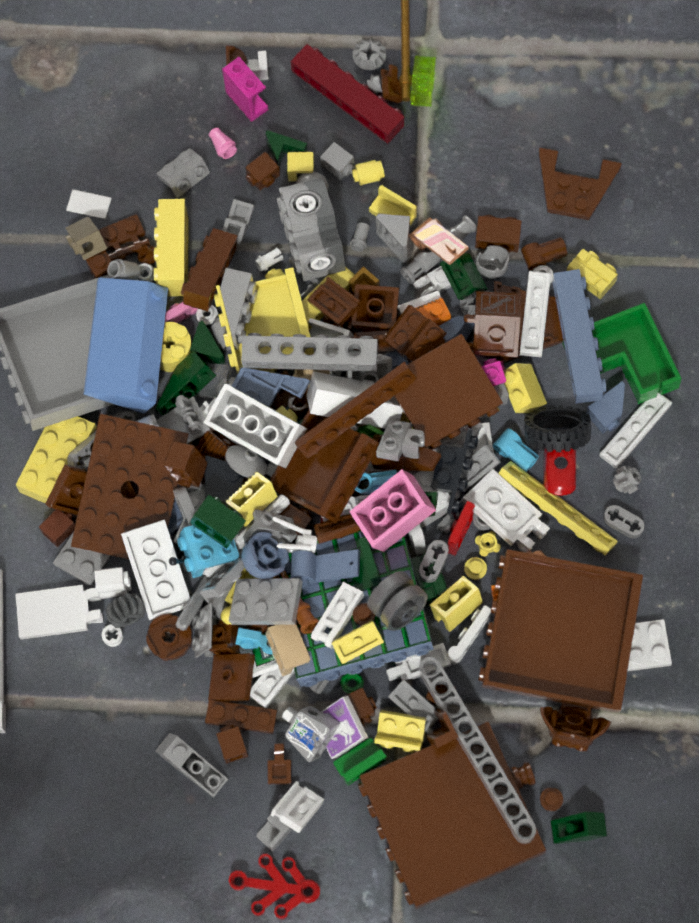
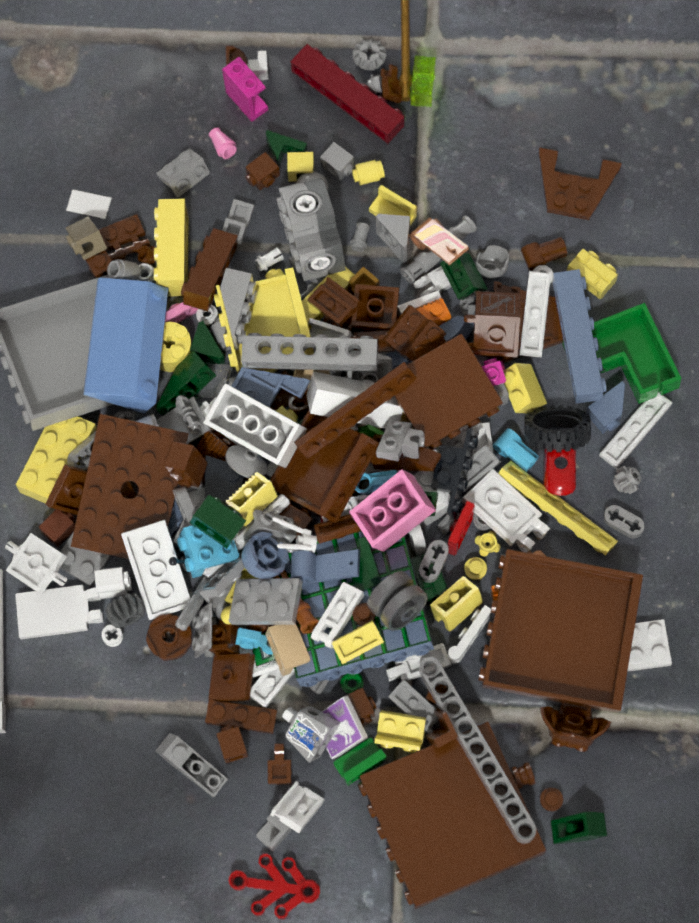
reddish brown brick [475,215,522,253] -> none
none -> white plate [5,533,67,594]

